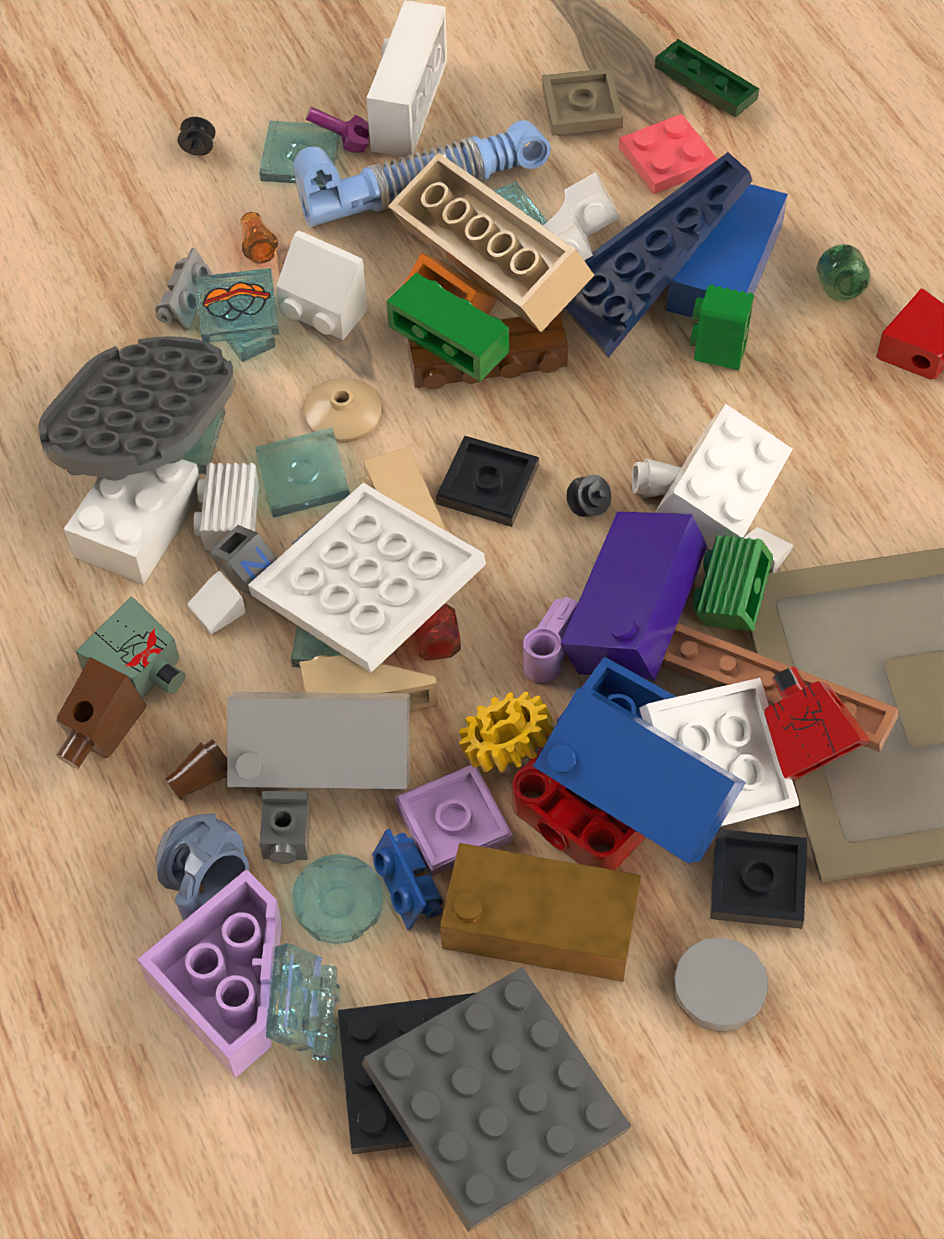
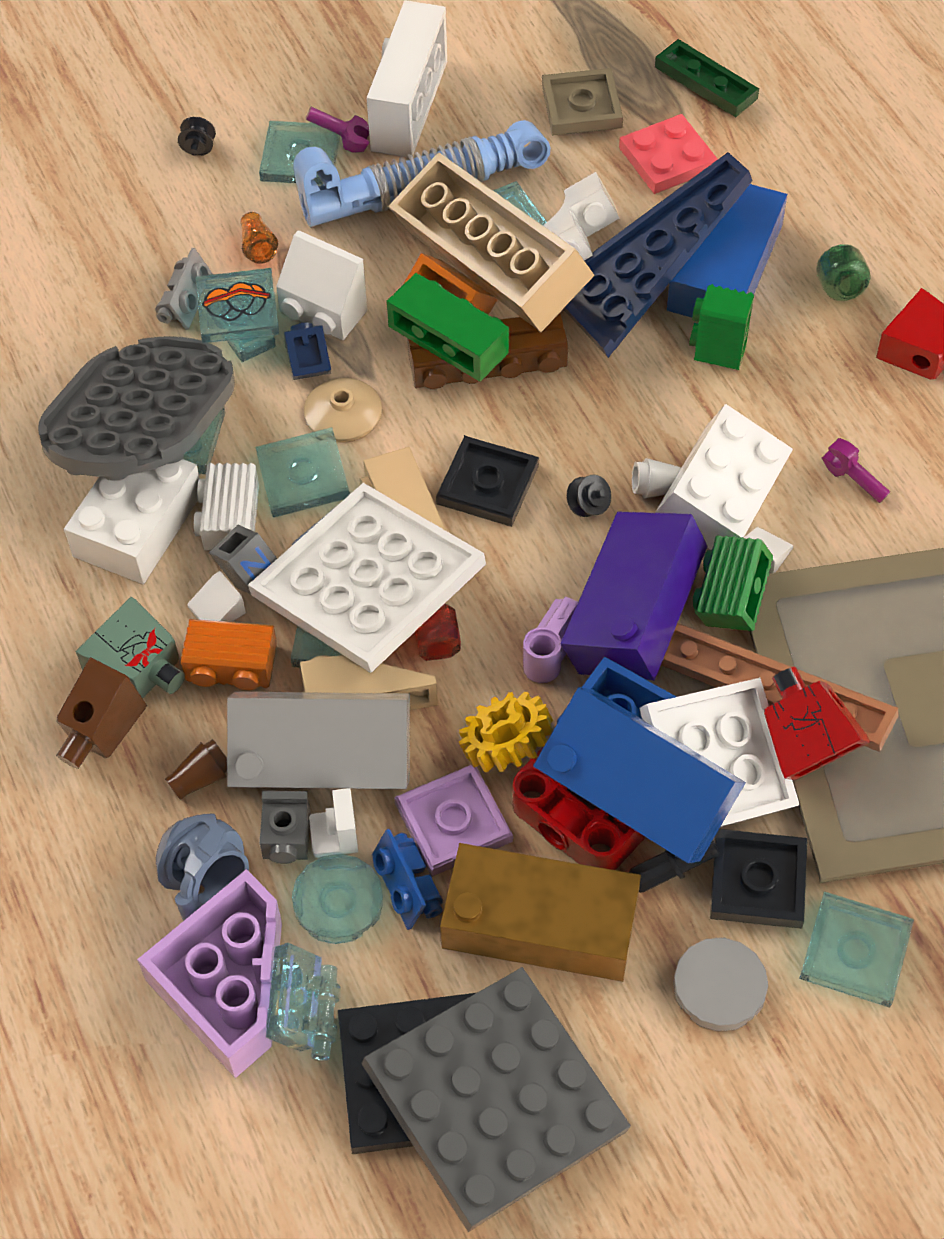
none -> orange brick [181,619,277,690]
none -> dark blue bracket [284,322,331,380]
none -> white bracket [309,788,358,858]
none -> black axle [629,840,720,893]
none -> clear light blue tile [799,891,914,1008]
none -> magenta bar [822,438,890,503]

